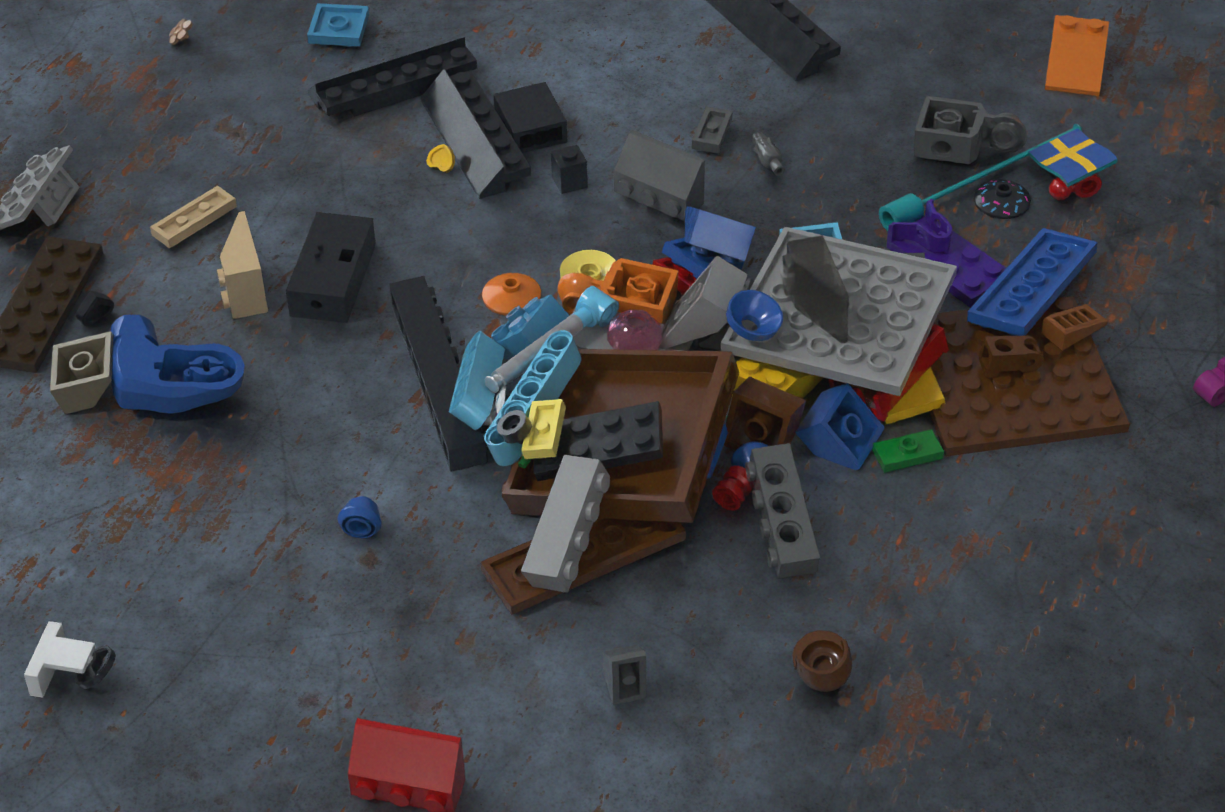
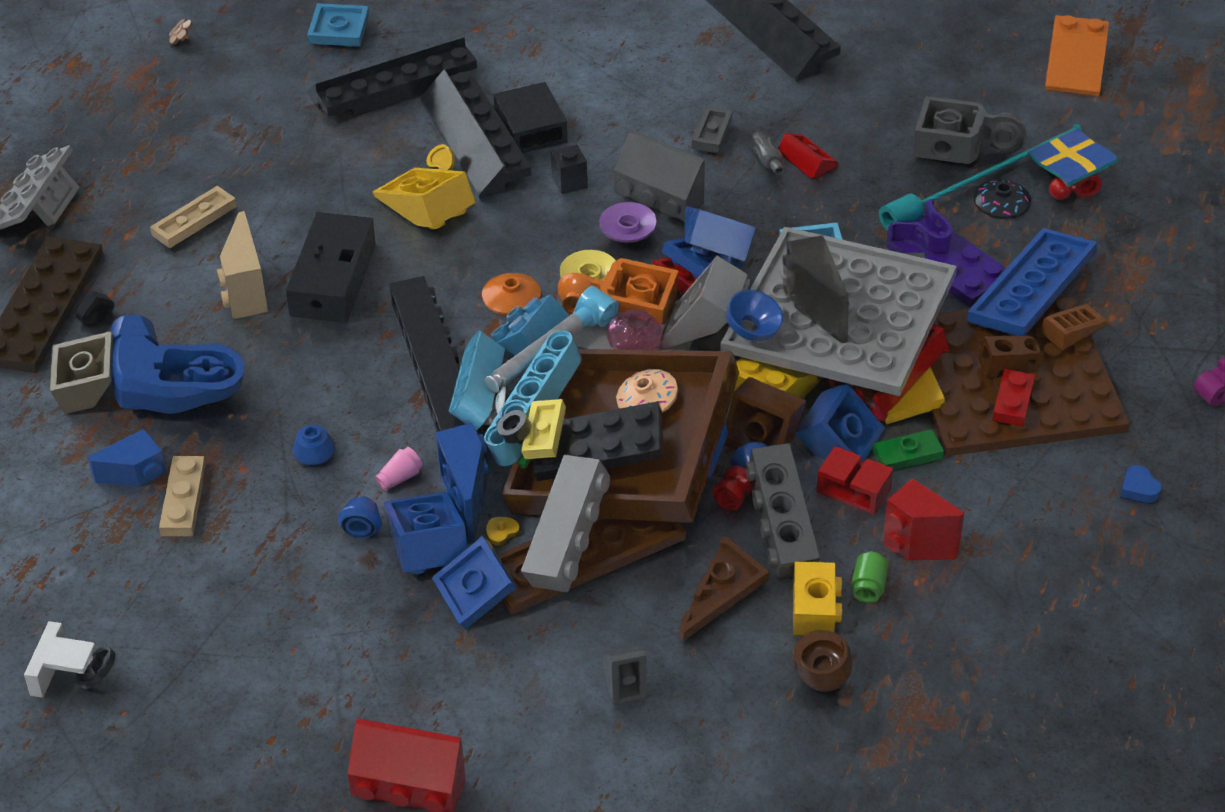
none -> blue slope [87,429,167,487]
none -> tan plate [159,456,206,536]
none -> blue cone [292,425,335,466]
none -> yellow slope [372,167,476,229]
none -> bright pink cone [375,447,423,491]
none -> blue slope [384,491,467,574]
none -> blue plate [432,536,517,629]
none -> blue slope [435,423,489,544]
none -> yellow piece [486,517,520,546]
none -> medium lavender dish [599,202,657,243]
none -> light nougat dish [616,369,678,413]
none -> reddish brown wing [677,535,769,641]
none -> red slope [778,133,839,178]
none -> yellow brick [793,562,842,635]
none -> red piece [816,446,893,516]
none -> bright green brick [851,551,889,603]
none -> red slope [882,478,965,560]
none -> red plate [992,369,1035,427]
none -> blue tile [1120,465,1161,503]

